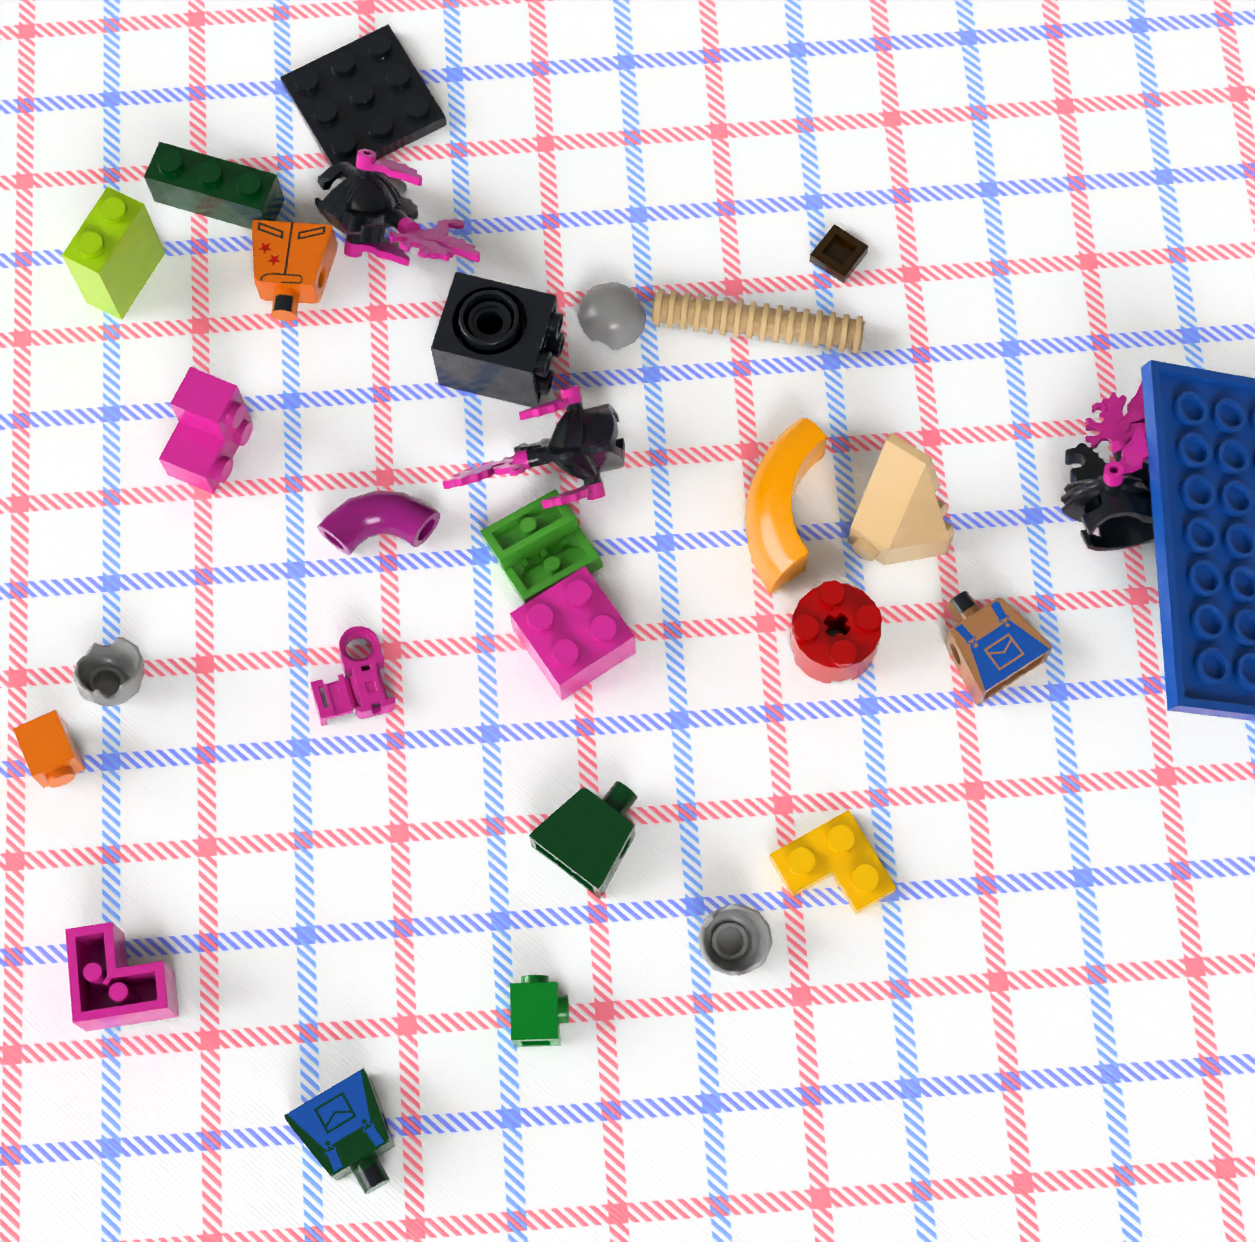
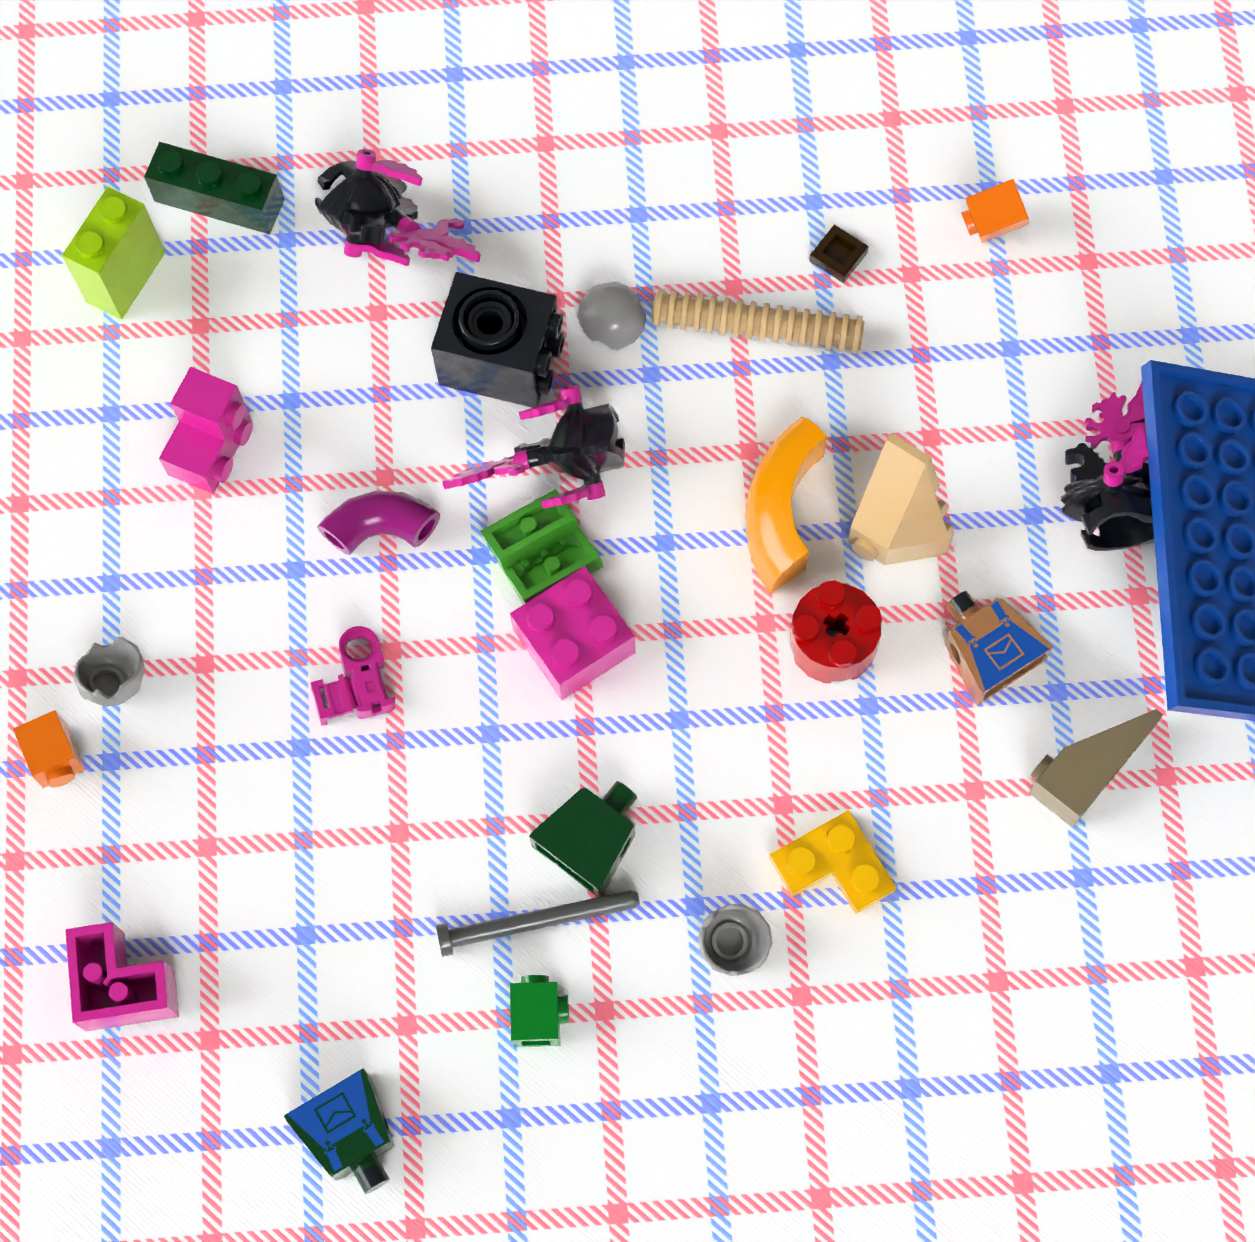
orange torso [252,220,338,321] -> none
black plate [280,24,447,179] -> none
none -> dark grey bar [436,890,640,957]
none -> orange brick [961,179,1029,243]
none -> dark tan slope [1029,709,1164,828]

